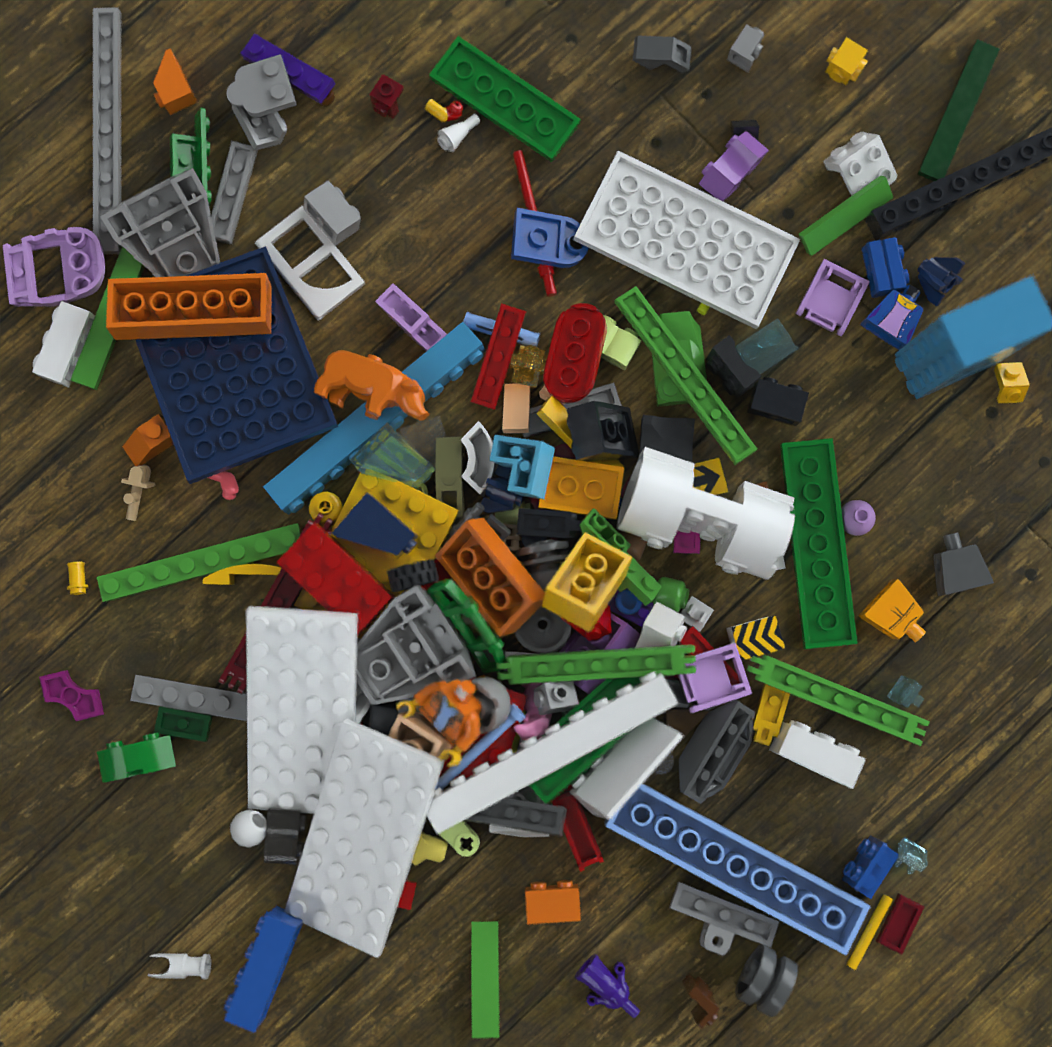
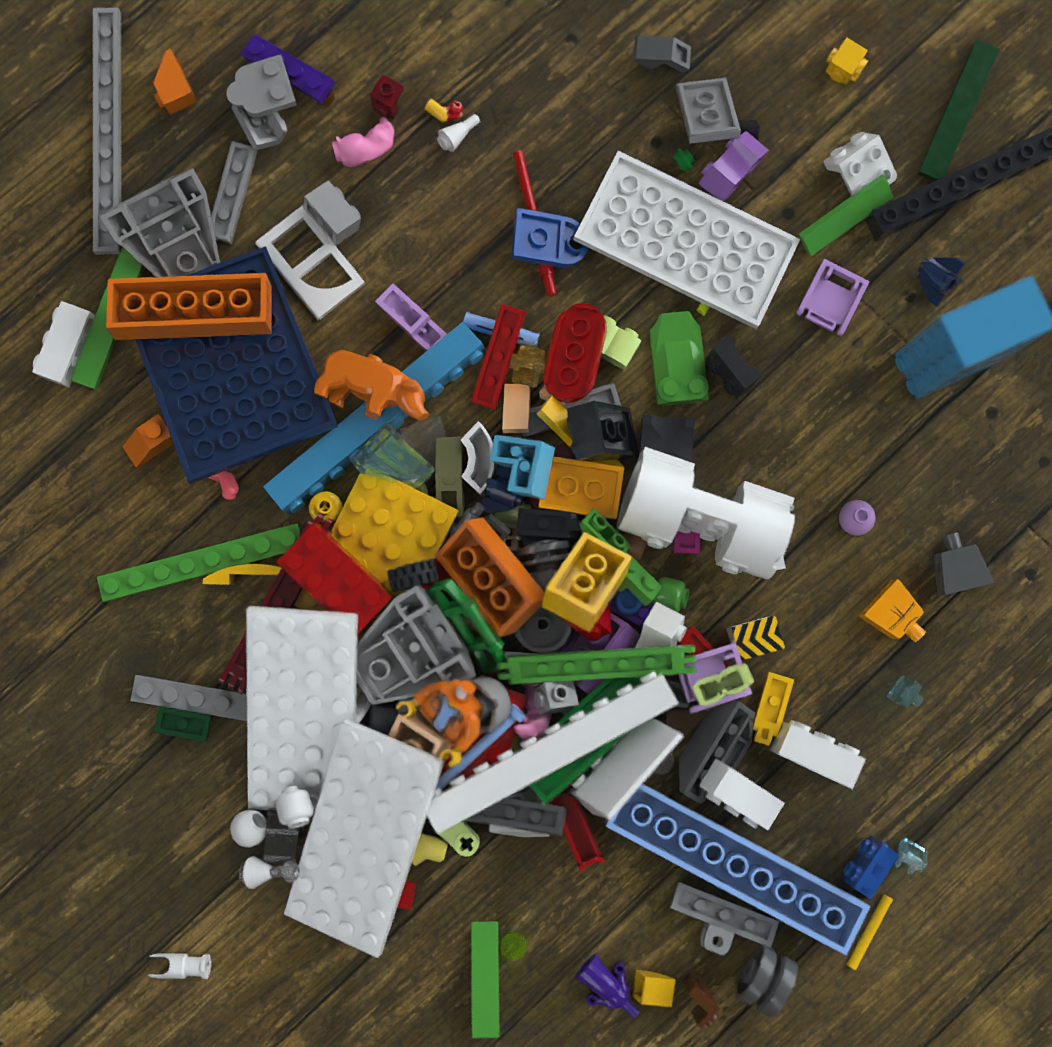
lavender slope [3,227,105,306] -> none
magenta tile [39,670,104,721] -> none
yellow pin [67,562,88,595] -> none
green brick [97,732,176,783] -> none
tan arm [121,465,155,521] -> none
green bracket [170,108,211,206] -> none
blue brick [224,906,303,1033] -> none
dark blue slope [332,493,418,556] -> none
green plate [429,36,581,162] -> none
orange brick [525,880,581,924] -> none
bright green tile [615,286,757,465] -> none
white tile [680,596,714,632] -> none
sticker [692,458,728,495] -> none
light grey brick [727,24,764,72] -> none
clear light blue plate [735,318,799,375] -> none
bright green hinge [746,655,930,746] -> none
black brick [747,377,809,426] -> none
green plate [780,438,858,649] -> none
torso [860,285,923,350] -> none
blue brick [862,237,909,298] -> none
dark red tile [876,893,925,955] -> none
yellow bracket [994,362,1030,403] -> none
none -> piece [239,856,300,889]
none -> white head [275,786,314,829]
none -> bright pink animal [332,117,395,167]
none -> clear neon green tile [500,931,527,960]
none -> yellow brick [632,970,675,1007]
none -> green plate [673,147,695,172]
none -> light grey tile [676,78,741,144]
none -> yellowish green brick [692,664,754,705]
none -> white brick [699,759,785,830]

